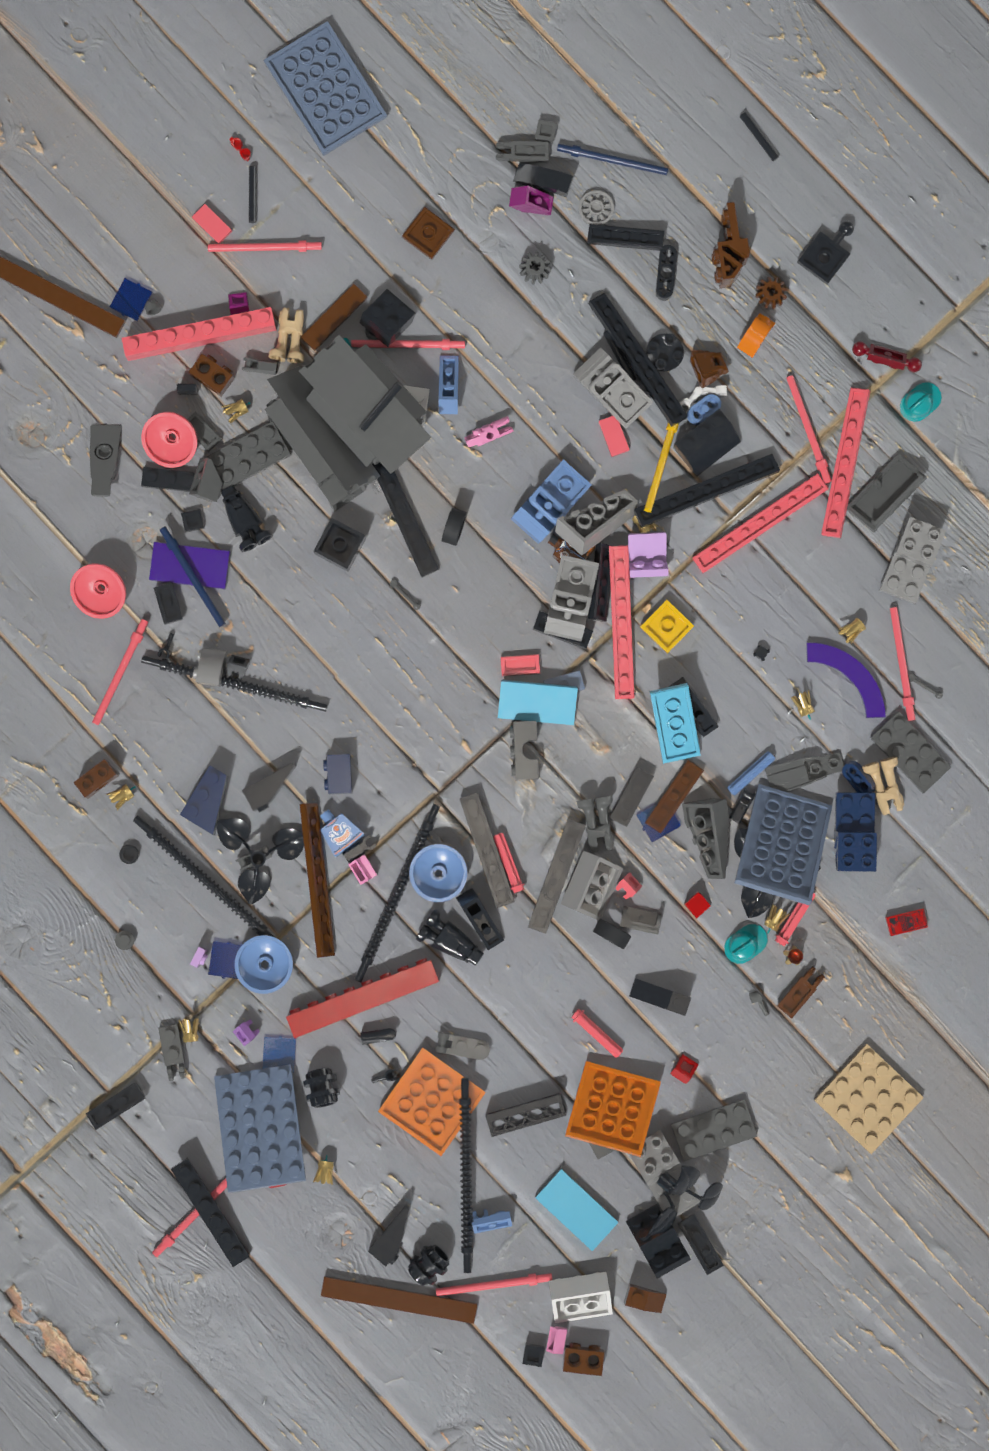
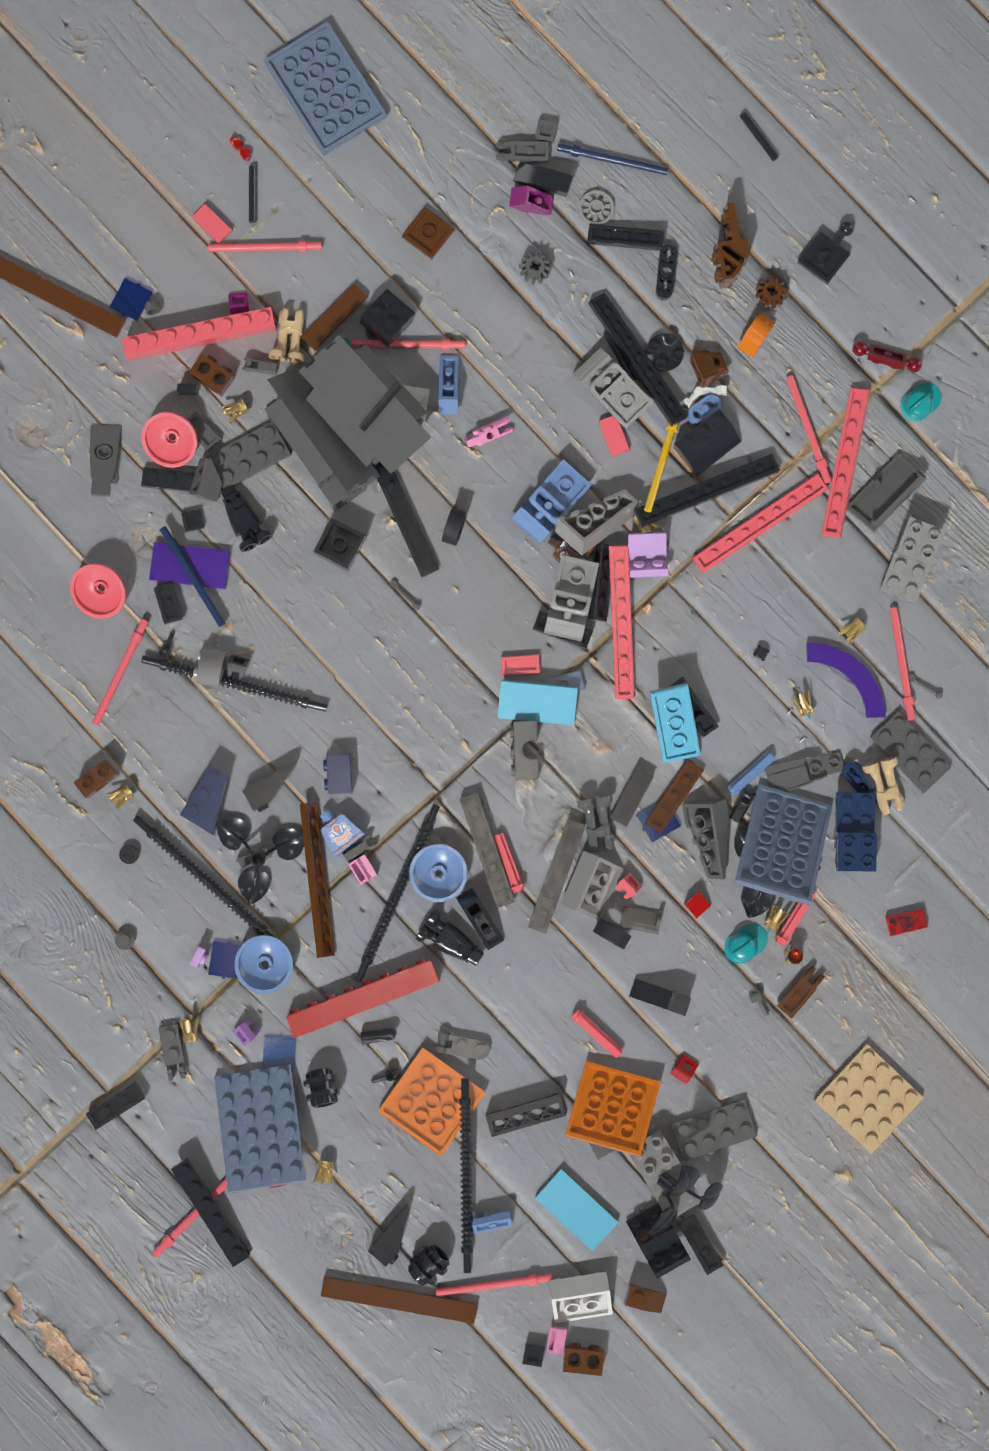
yellow plate [640,600,694,654] -> none

